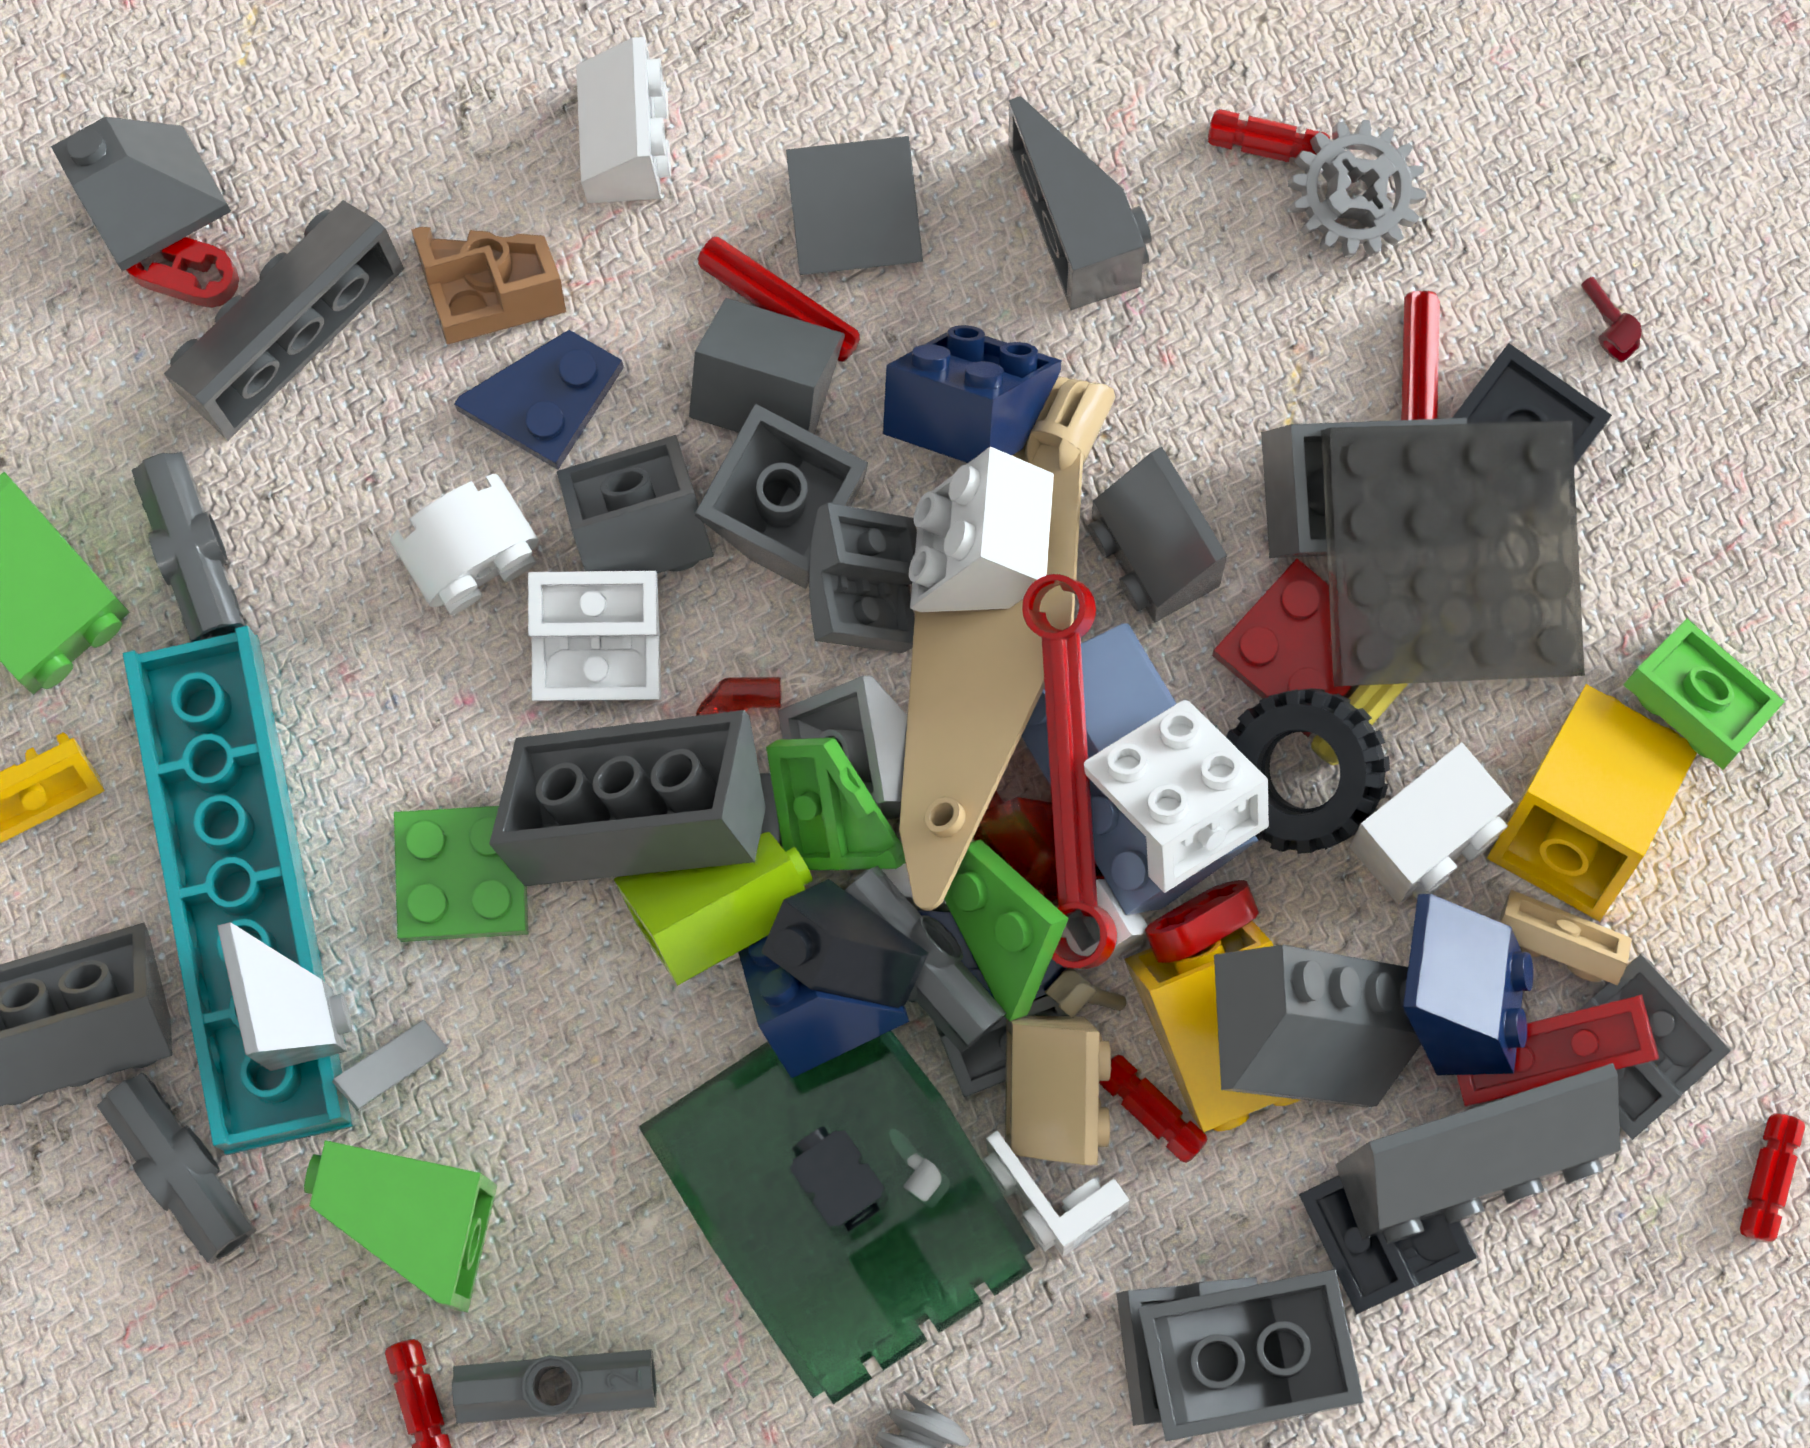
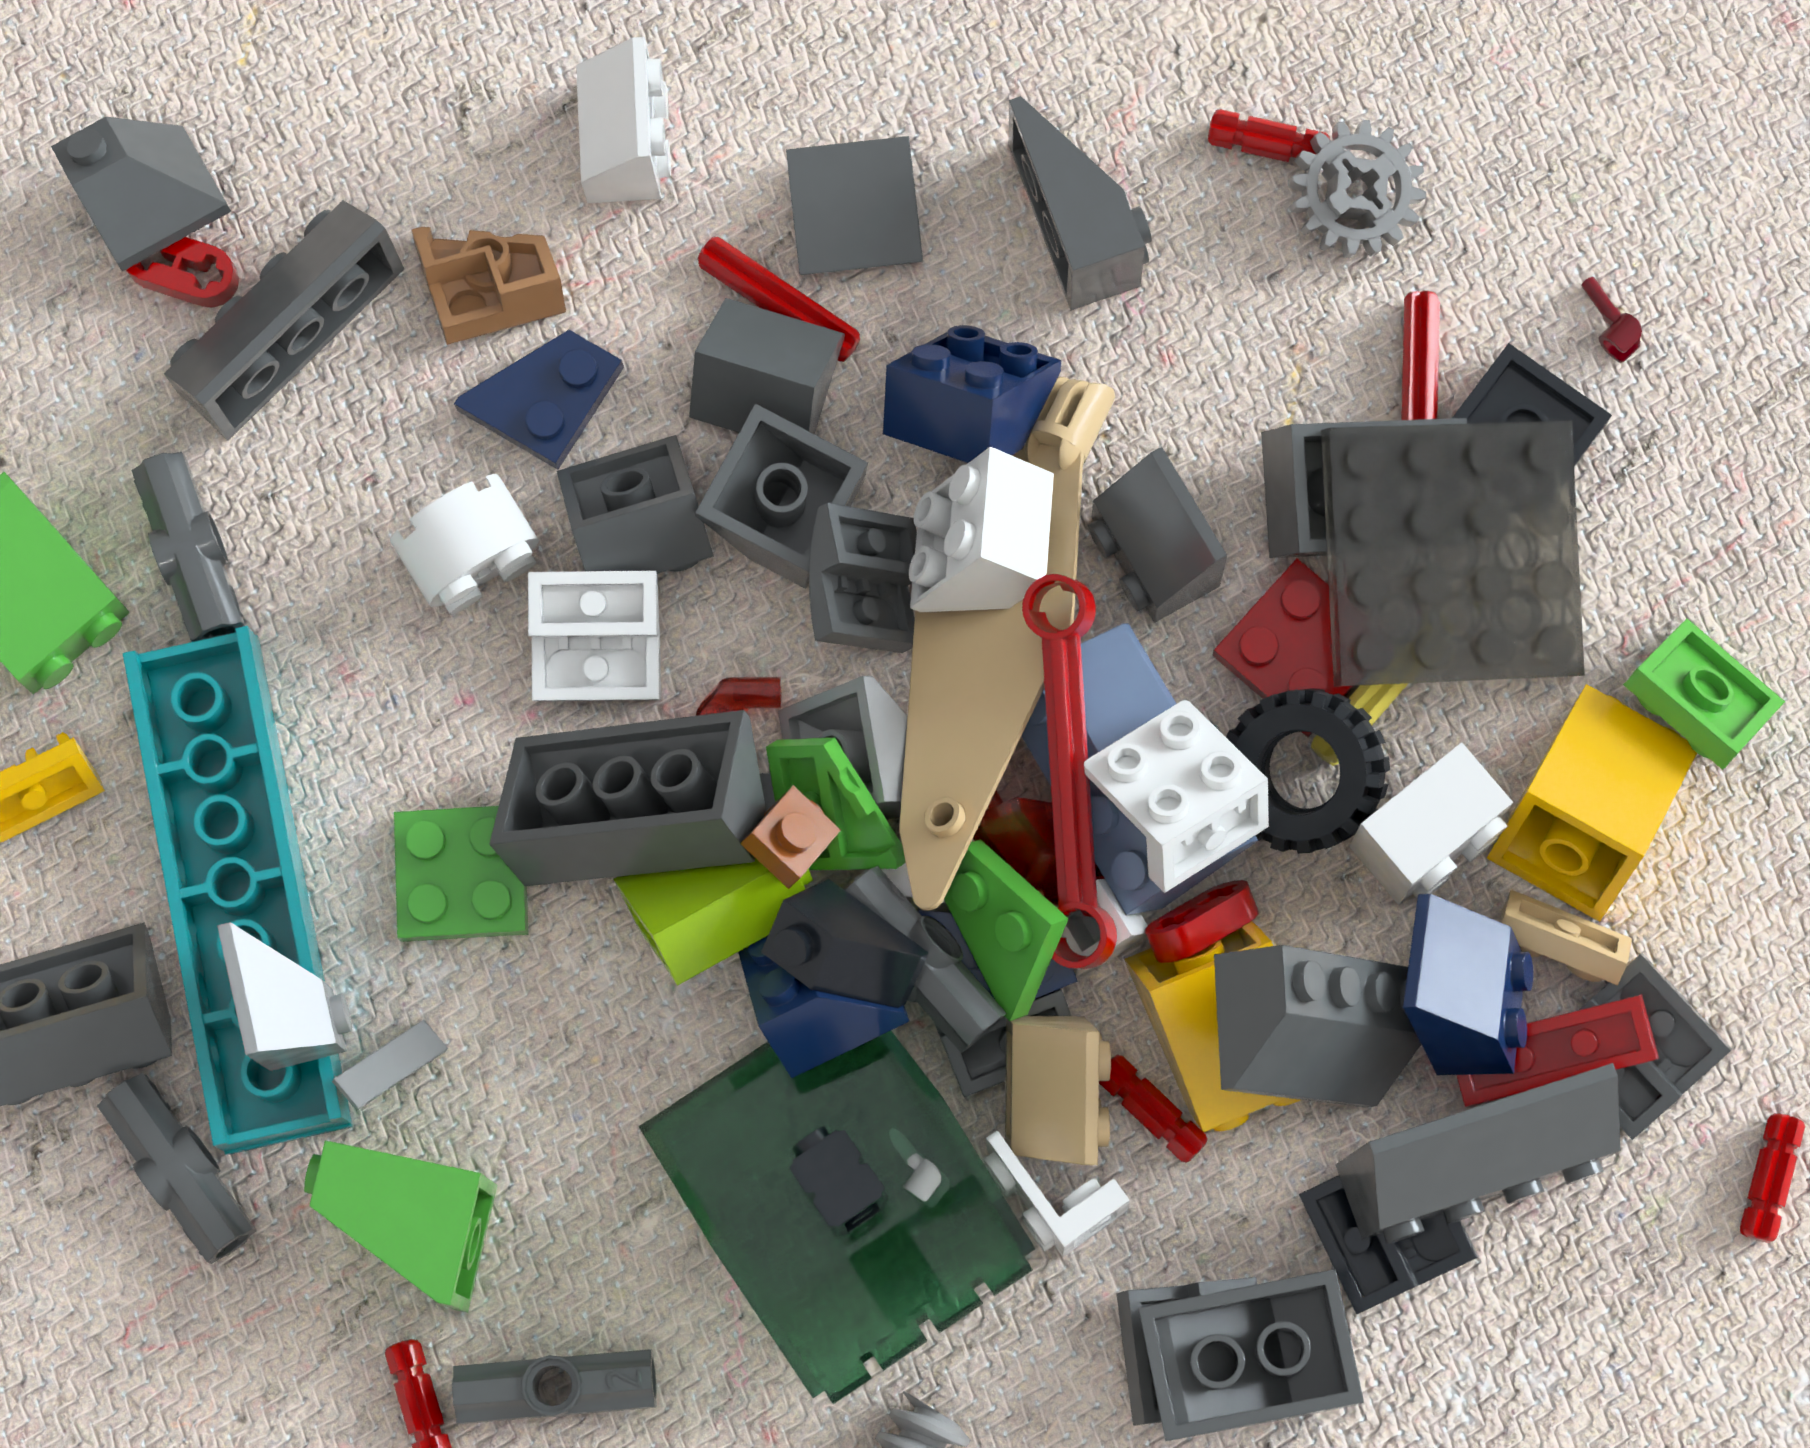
dark tan hand [1045,968,1126,1018] -> none
none -> bracket [740,785,841,889]

